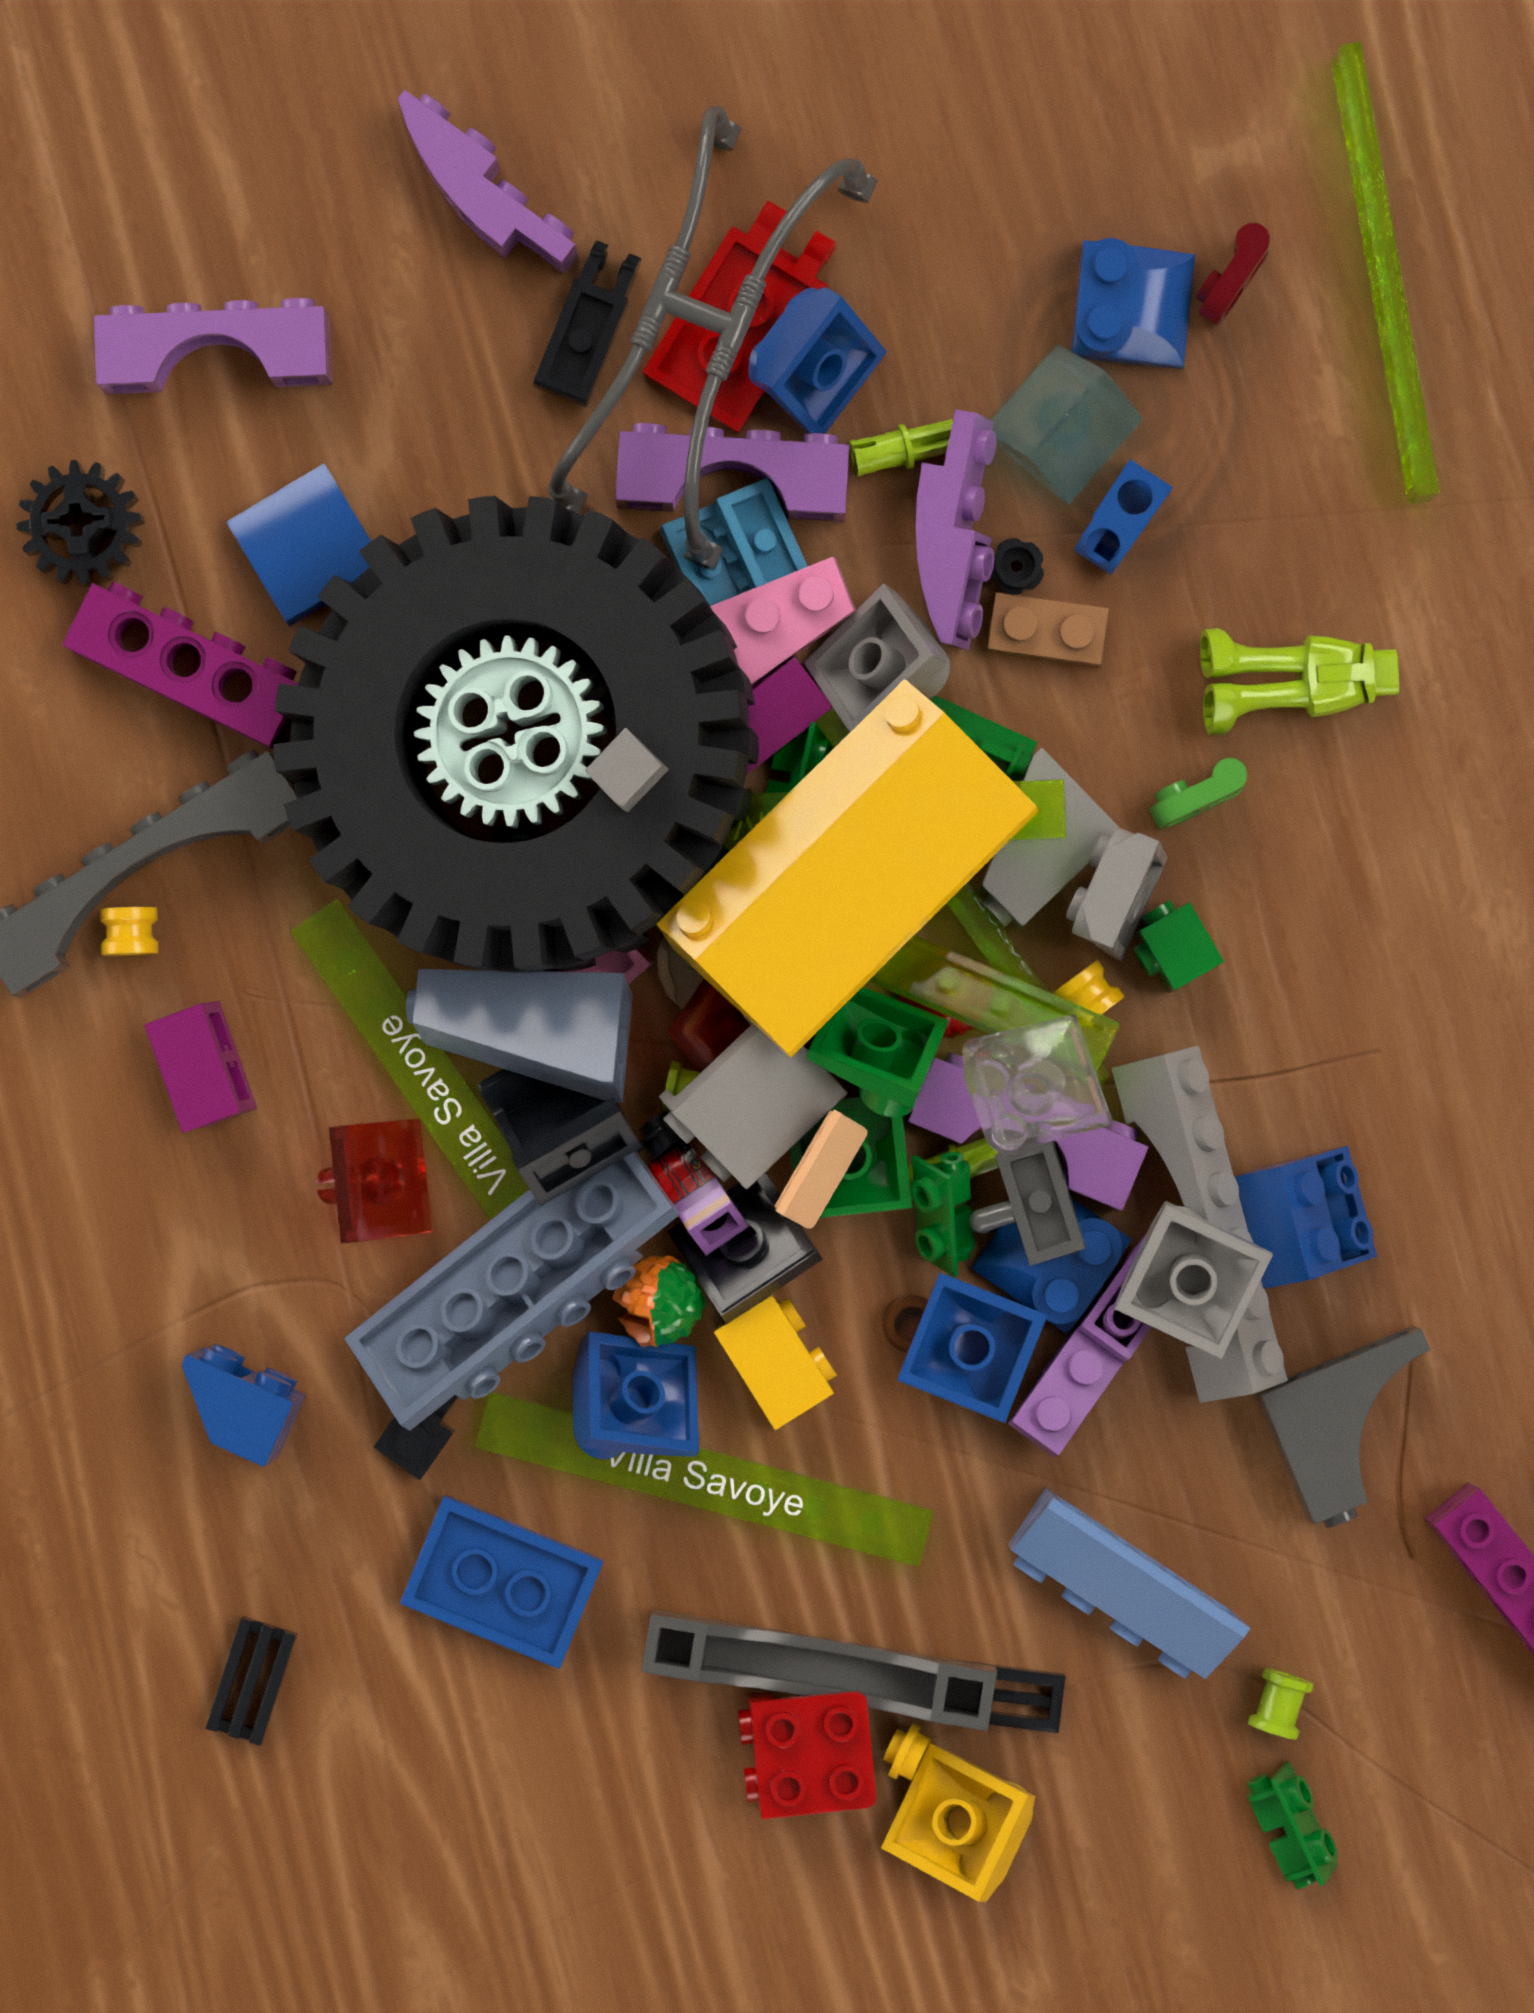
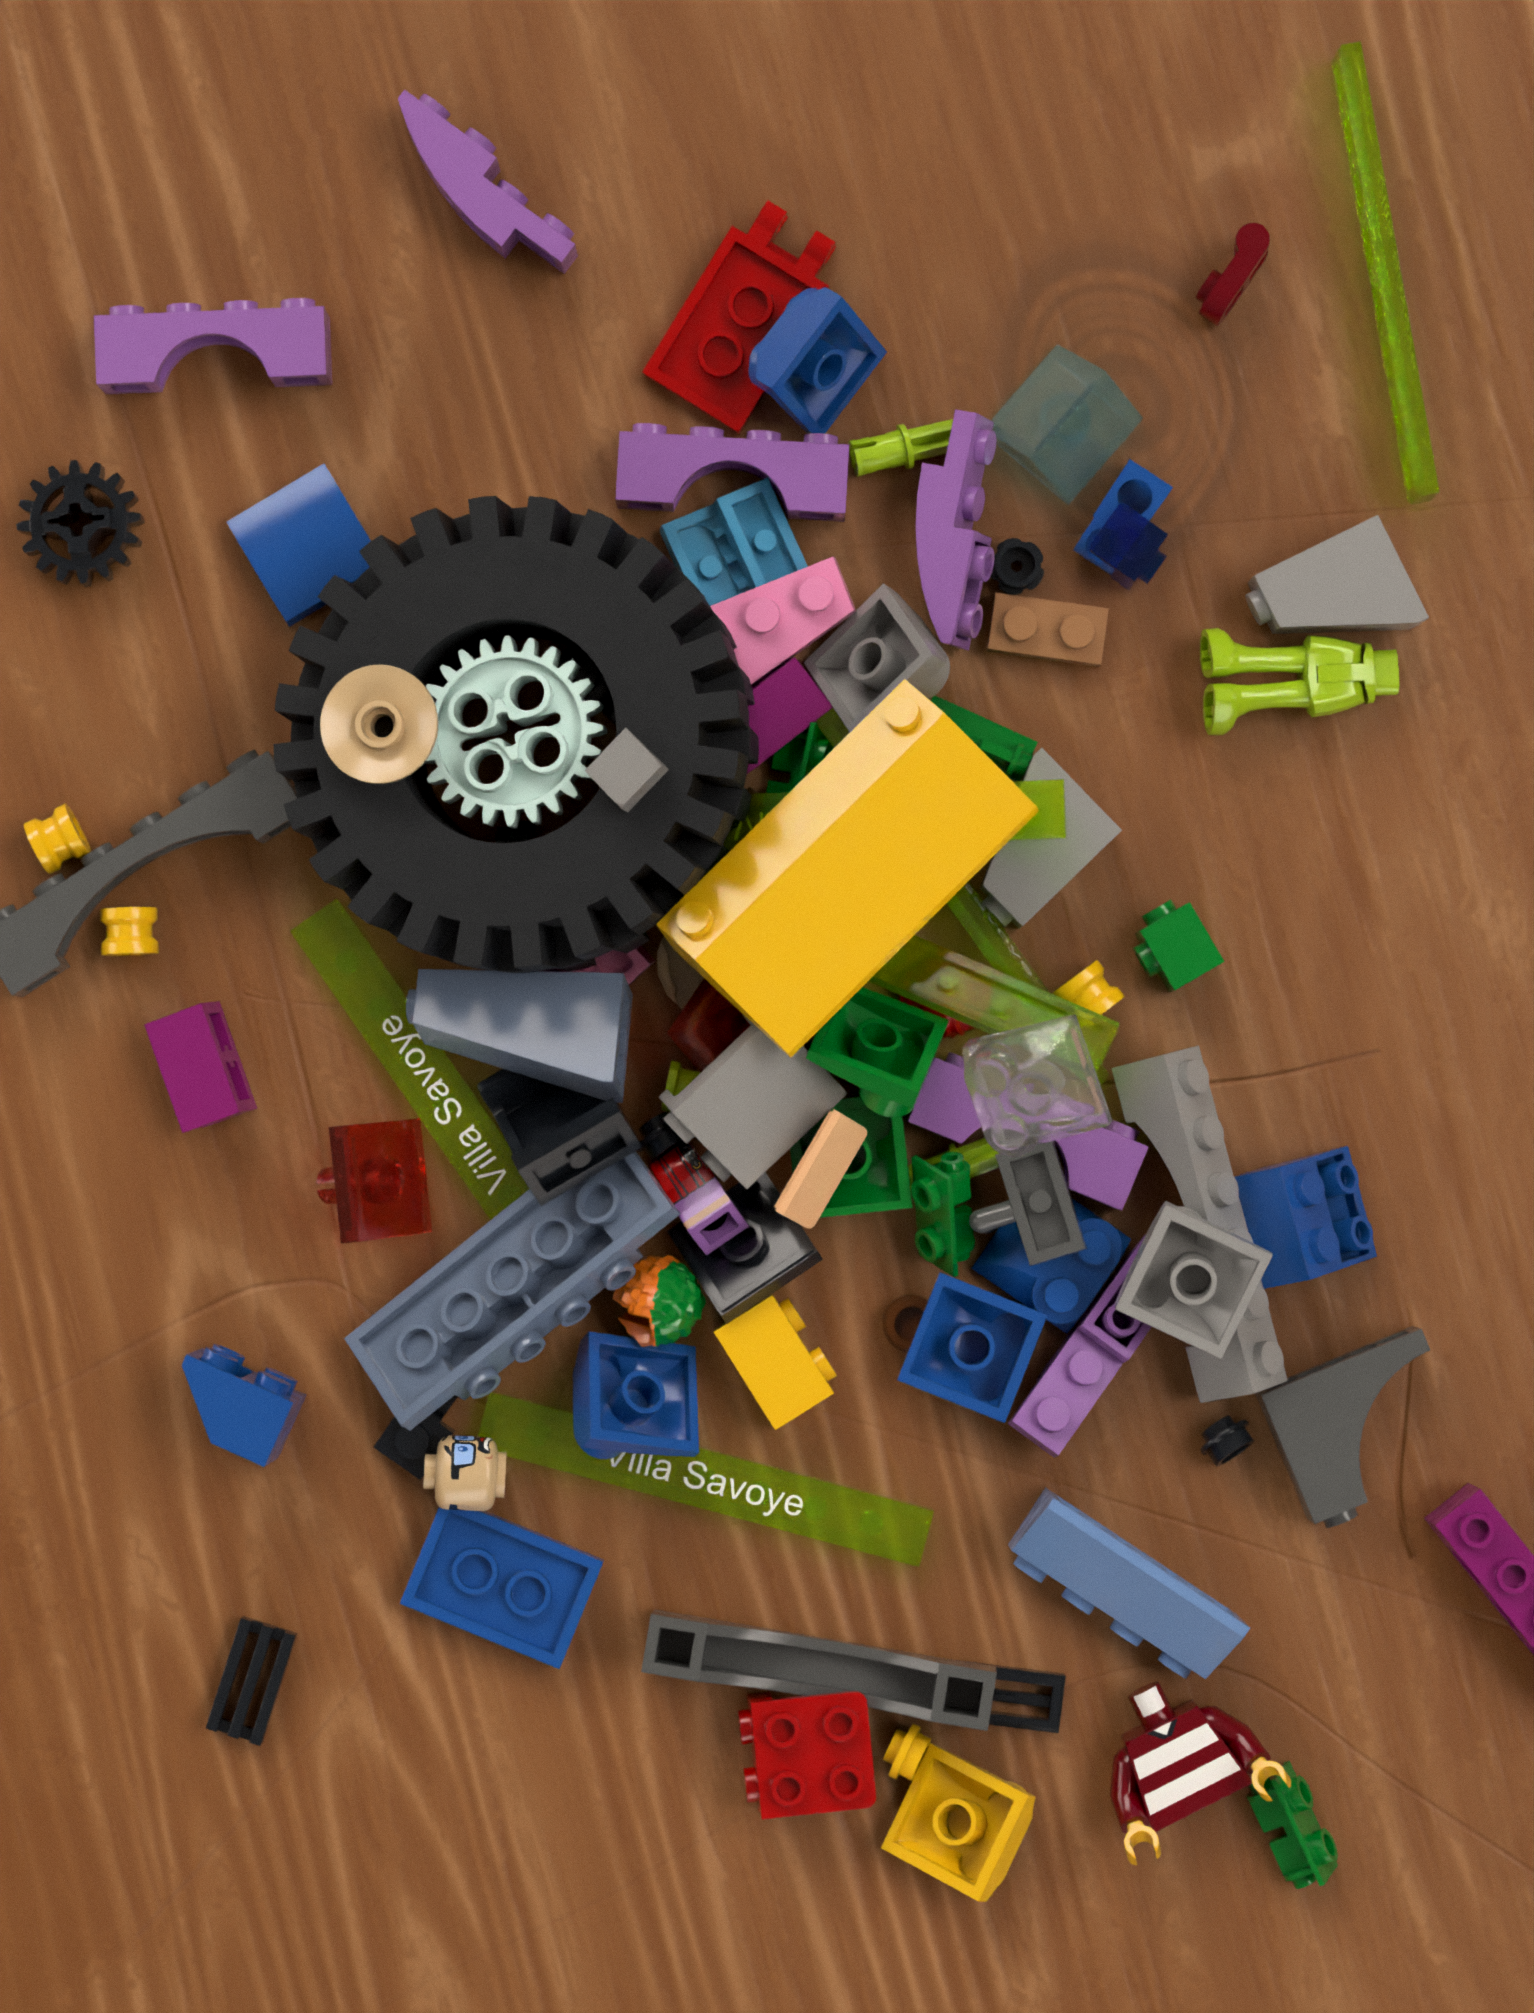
magenta brick [62,581,298,750] -> none
black hinge [533,240,642,408] -> none
dark grey bar [548,106,878,570] -> none
light grey slope [1066,827,1168,961] -> none
blue slope [1070,238,1195,369] -> none
bright green plate [1148,758,1247,831] -> none
lime bush [1247,1668,1314,1740] -> none
none -> yellow wheel [23,803,91,875]
none -> tan dish [320,665,438,784]
none -> tan head [423,1435,507,1511]
none -> clear blue bracket [1089,503,1168,590]
none -> dark red torso [1110,1681,1292,1865]
none -> black plate [1200,1415,1254,1467]
none -> light grey slope [1245,515,1429,634]

